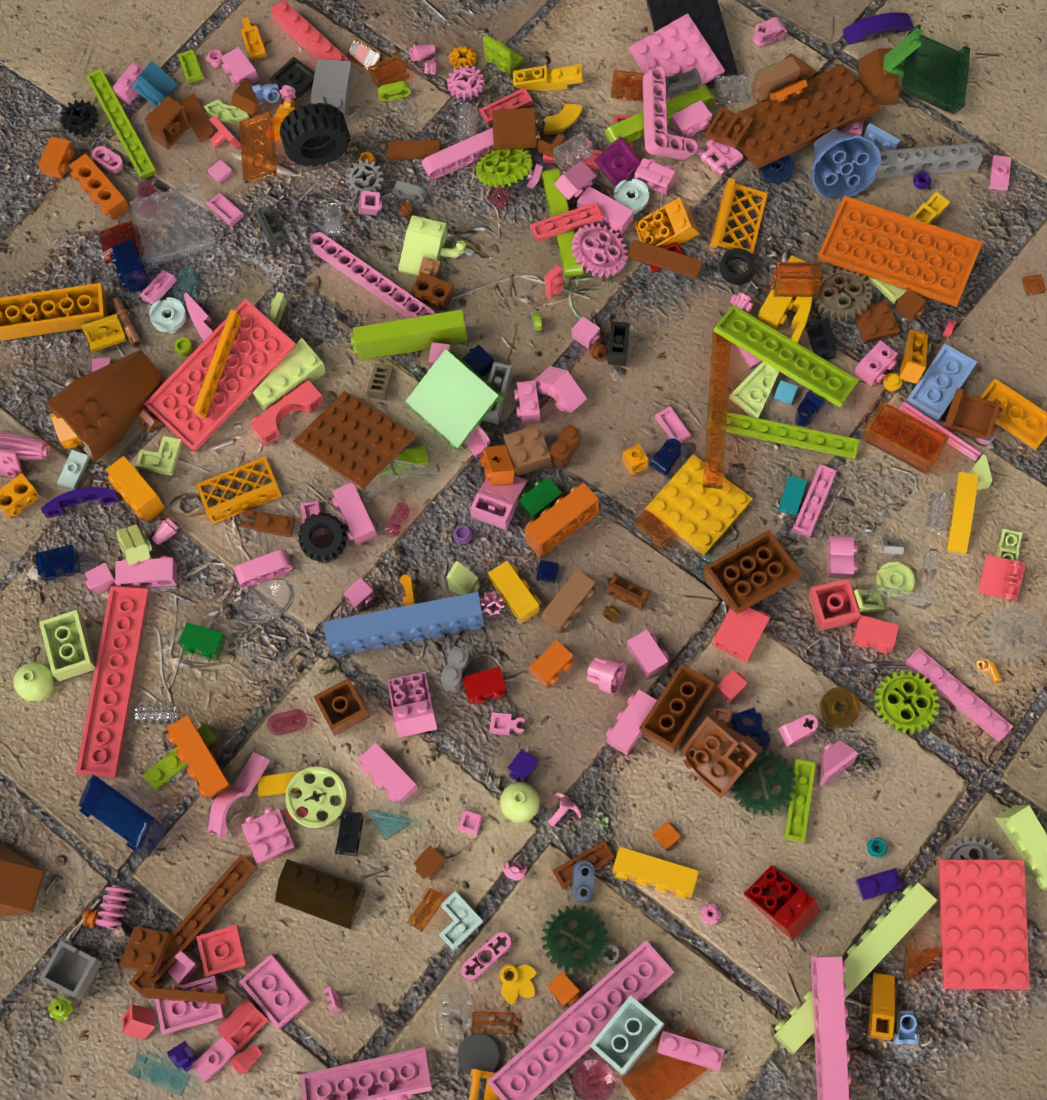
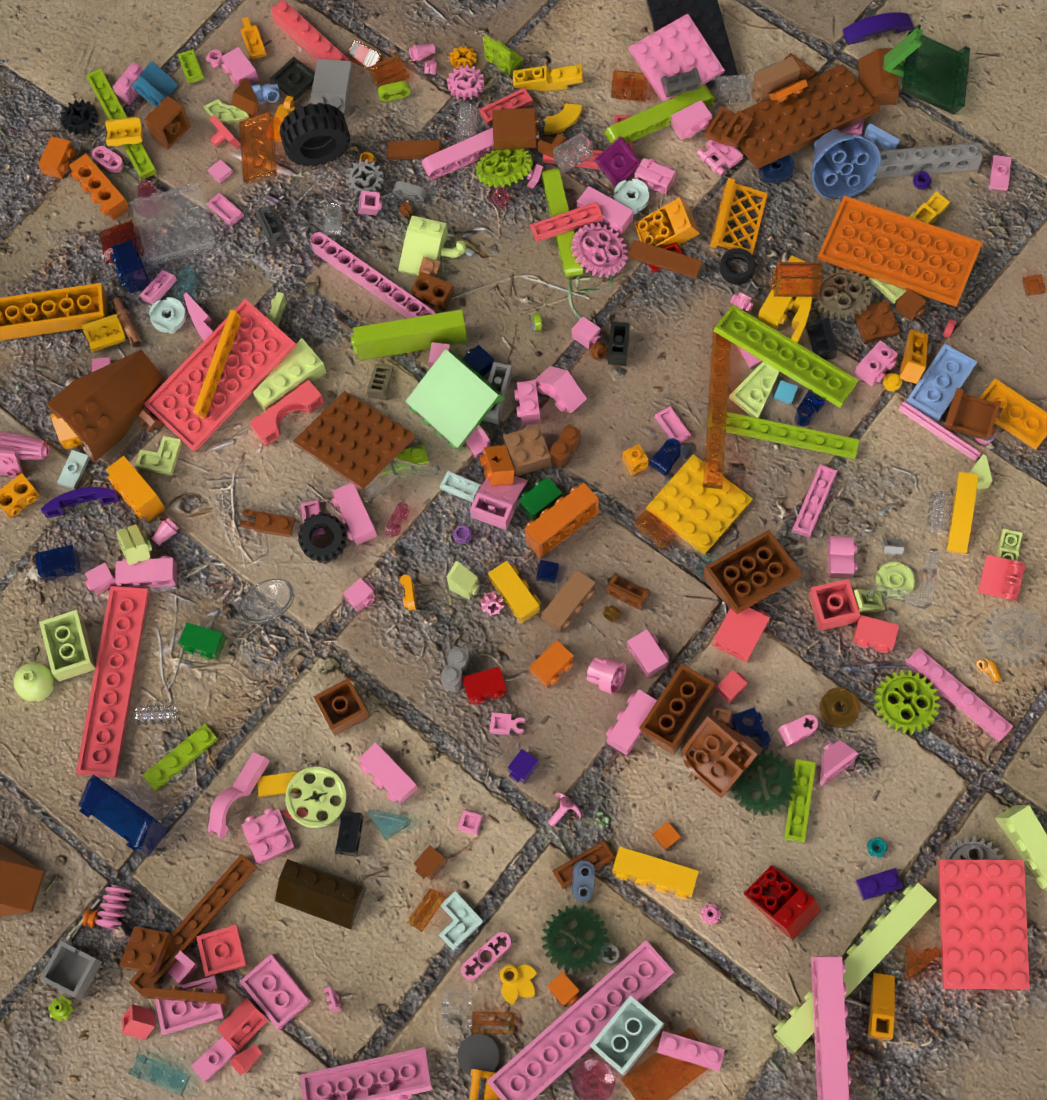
orange brick [166,715,231,799] -> none
dark purple tile [167,1041,197,1072] -> none
lime tile [174,337,193,356] -> none
dark orange tile [179,94,215,142] -> none
light orange fence [196,456,282,525] -> none
bright pink beam [234,549,293,588] -> none
clear pink plate [267,709,307,735] -> none
bright pink plate [279,85,296,101] -> none
medium blue brick [323,592,485,657] -> none
bright pink slope [387,671,437,738] -> none
yellowish green cylinder [500,782,540,823] -> none
bright pink plate [503,860,528,880] -> none
coral plate [544,265,563,298] -> none
bright pink brick [554,160,596,200] -> none
bright pink beam [643,66,698,160] -> none
bright pink piece [753,17,787,47] -> none
teal tile [778,475,807,516] -> none
clear orange brick [861,401,950,475] -> none
light blue plate [893,1010,919,1044] -> none
none -> yellow bracket [105,116,144,147]
none -> light aqua plate [439,471,482,503]

